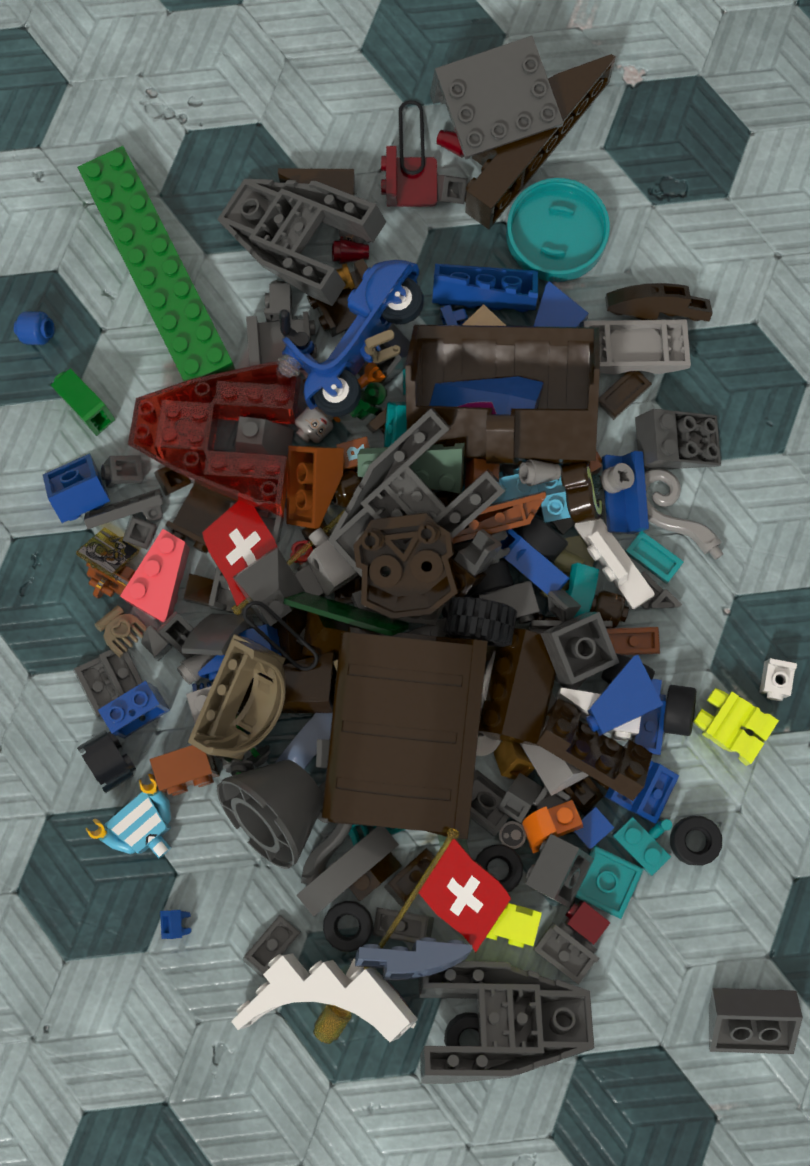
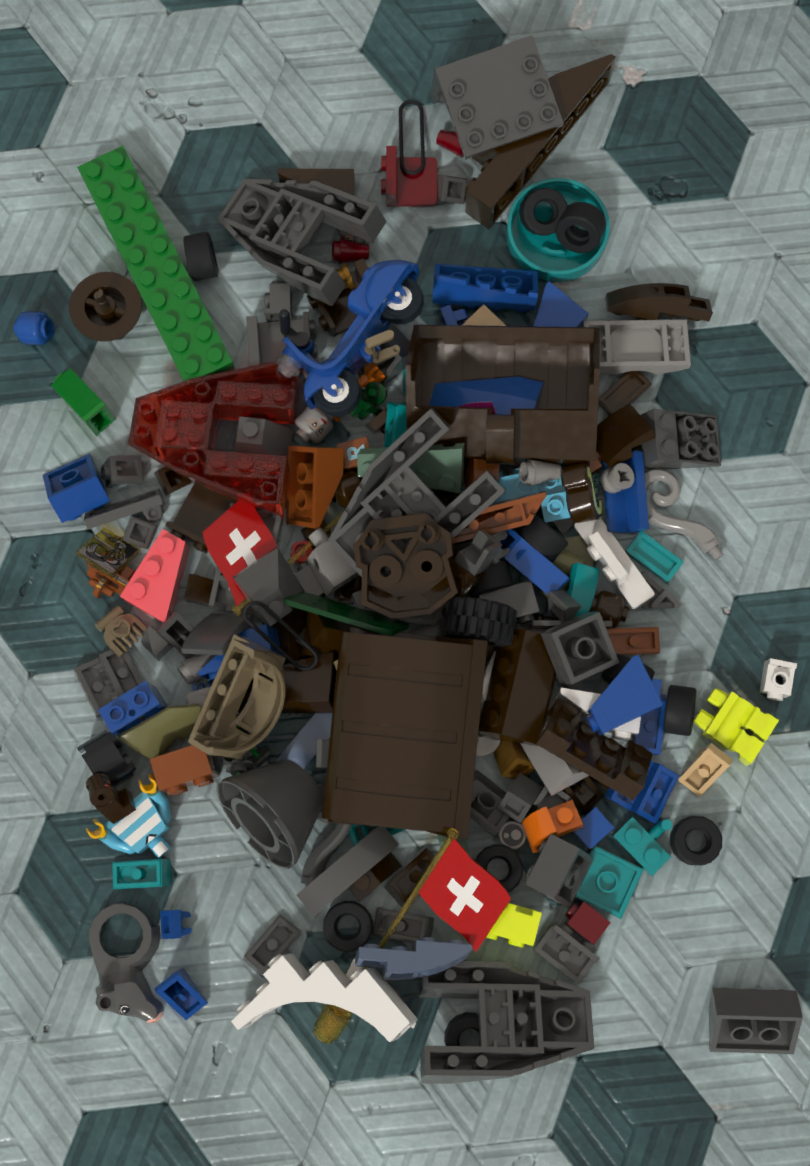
none -> dark brown piece [69,272,142,341]
none -> dark brown leg [86,773,137,824]
none -> dark grey animal [89,902,163,1023]
none -> teal slope [112,858,171,889]
none -> olive panel [119,704,201,759]
none -> blue slope [154,968,208,1020]
none -> black tyre [183,232,219,281]
none -> black tyre [519,188,567,236]
none -> black tyre [555,202,606,253]
none -> dark brown slope [596,404,655,467]
none -> tan slope [678,743,733,797]

